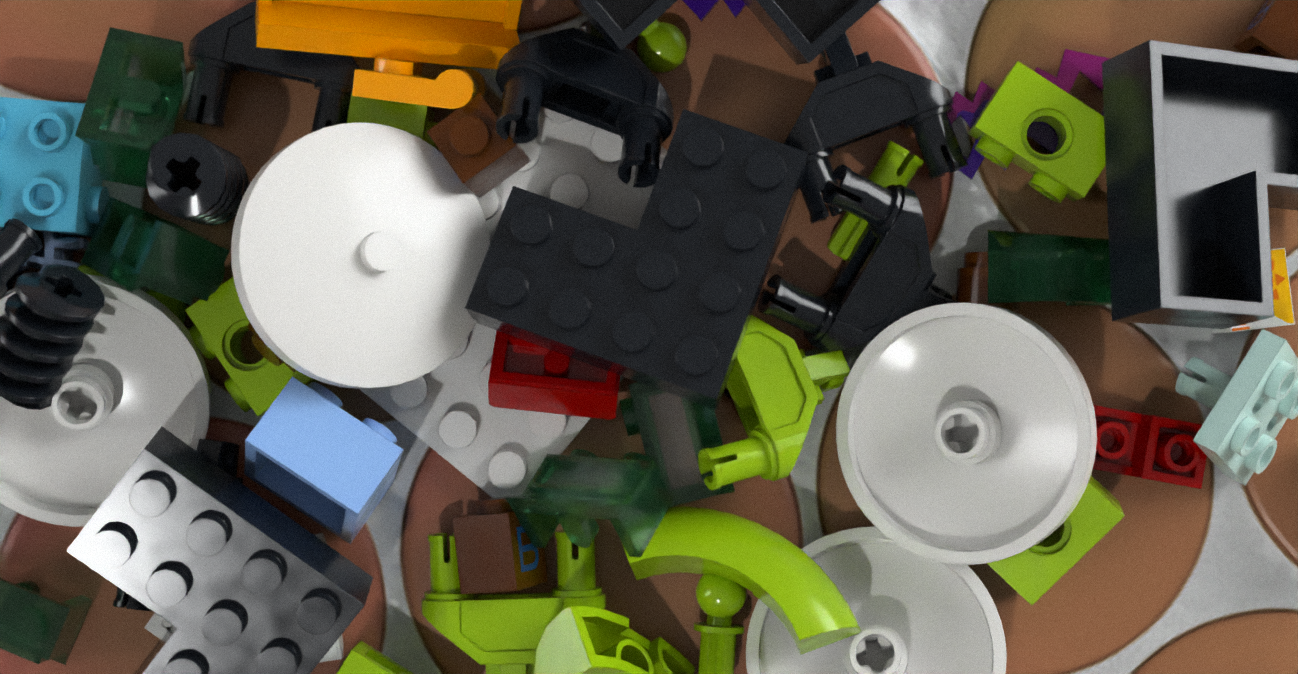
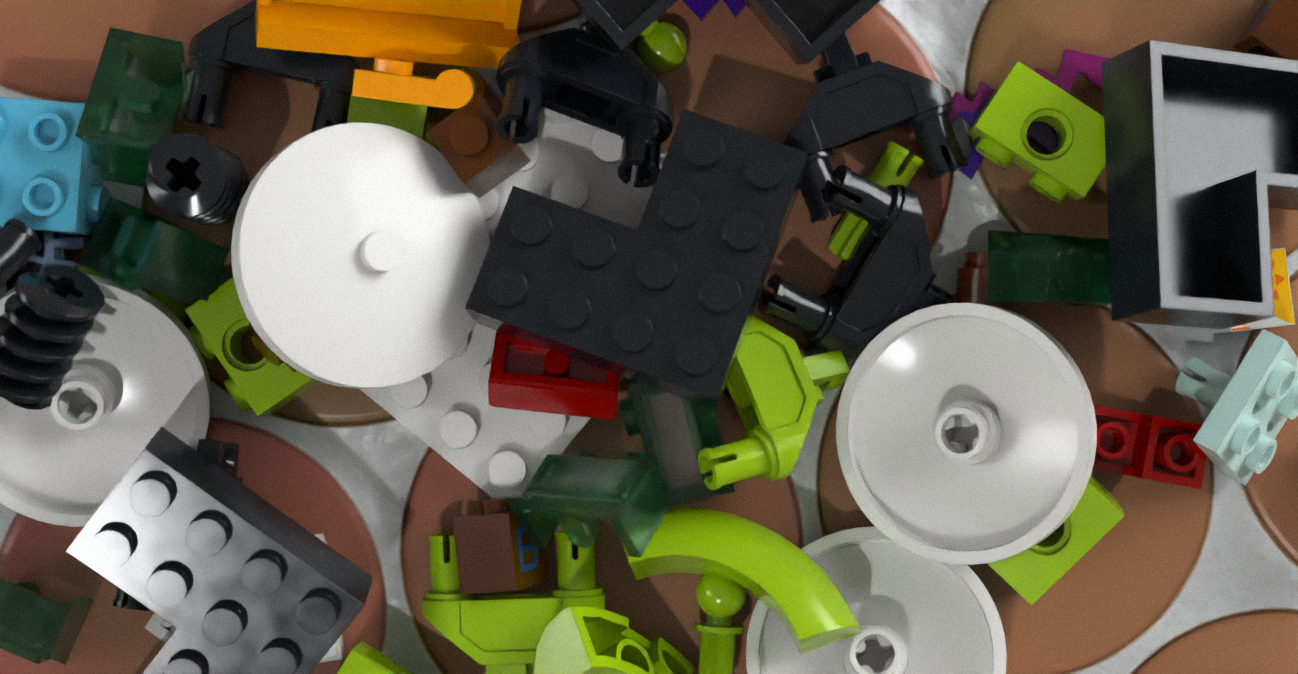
light blue piece [244,377,403,544] -> none

